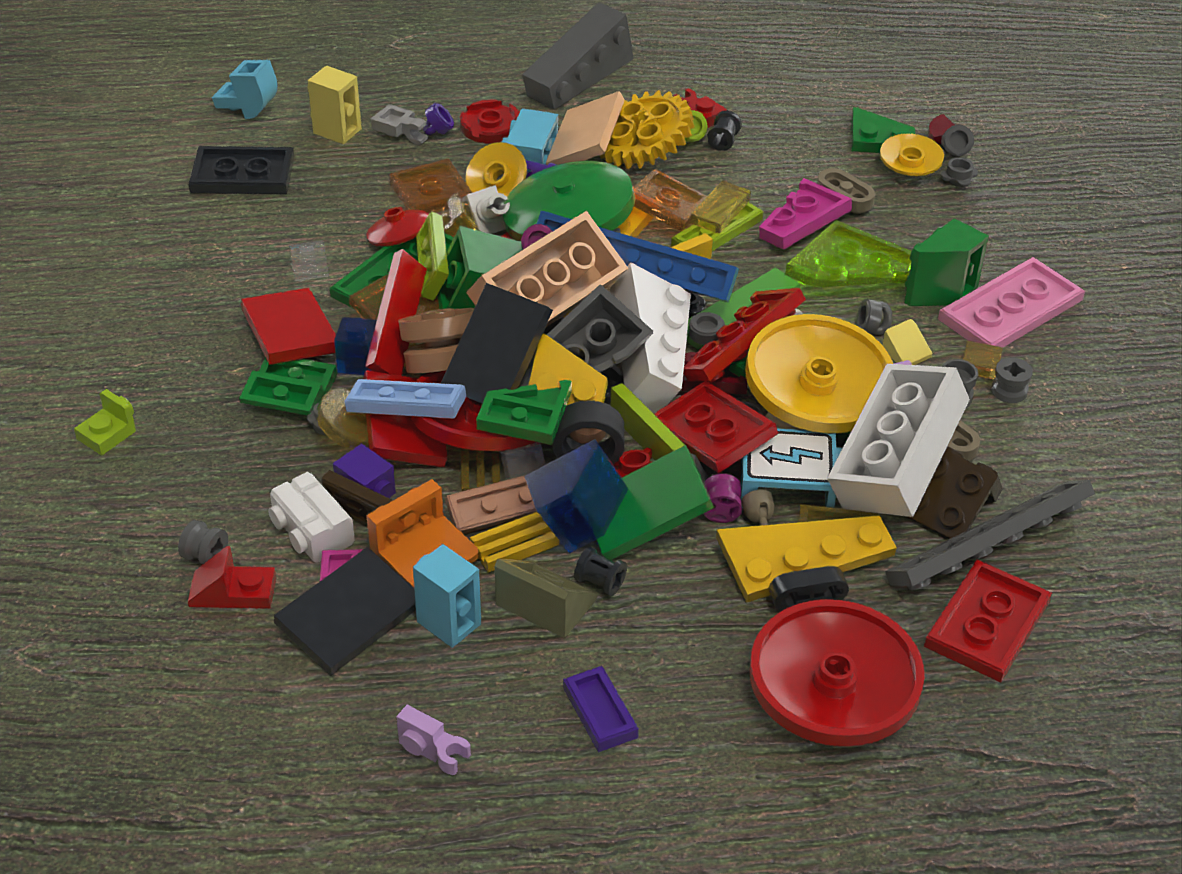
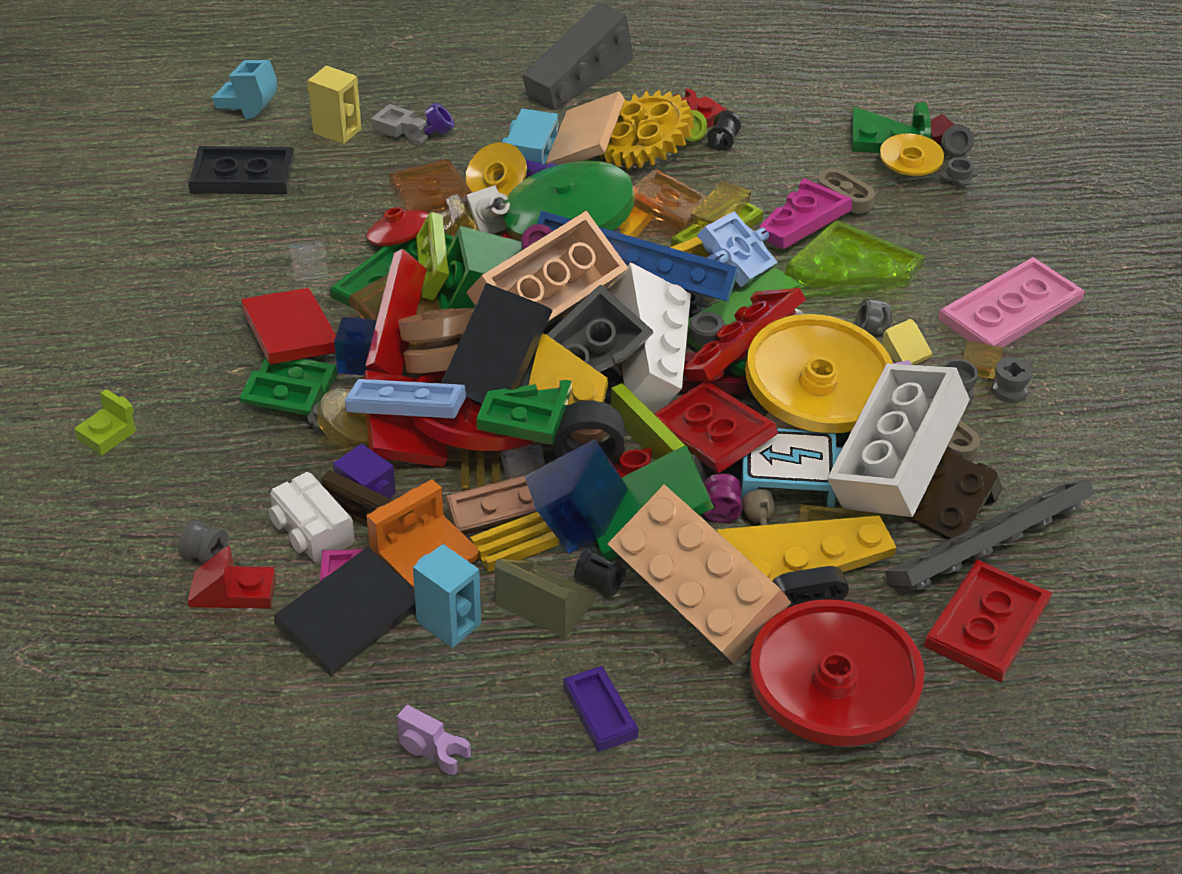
red tile [460,100,520,144] -> none
green slope [904,218,989,306] -> none
none -> light nougat brick [608,484,791,664]
none -> light blue plate [697,212,778,287]
none -> green tile [911,102,931,139]

